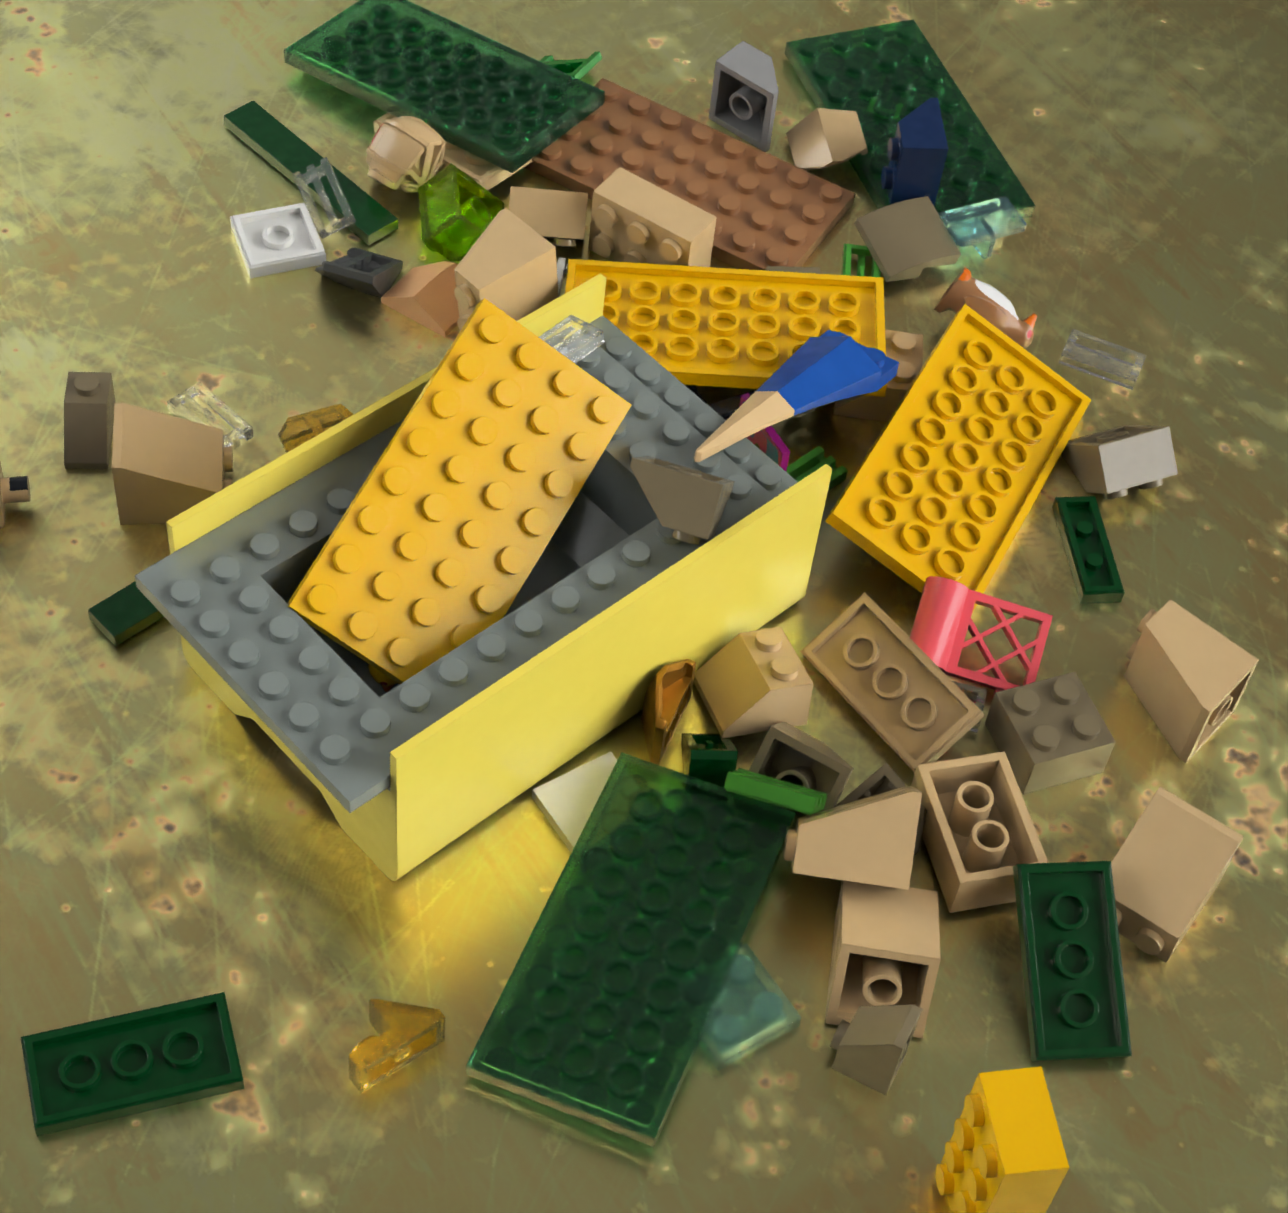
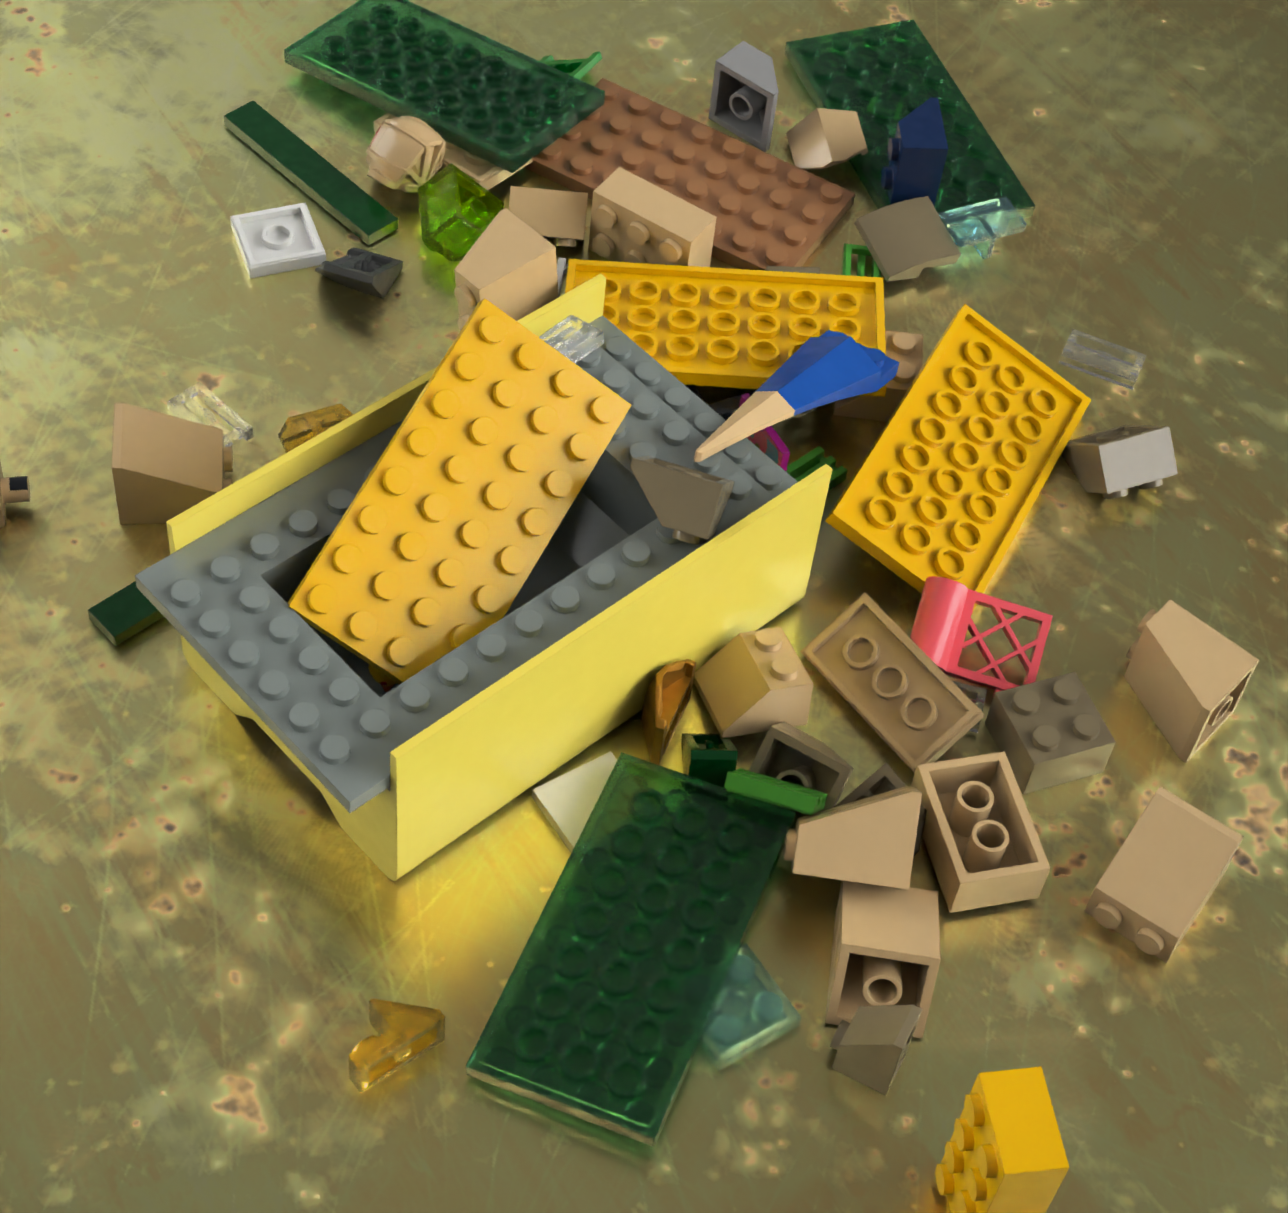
dark green tile [21,992,244,1137] -> none
dark tan slope [64,372,116,469] -> none
clear tile [293,157,356,239] -> none
light nougat slope [381,261,459,337] -> none
medium nougat animal [934,267,1037,349] -> none
dark green tile [1013,861,1132,1062] -> none
dark green tile [1052,496,1125,604] -> none

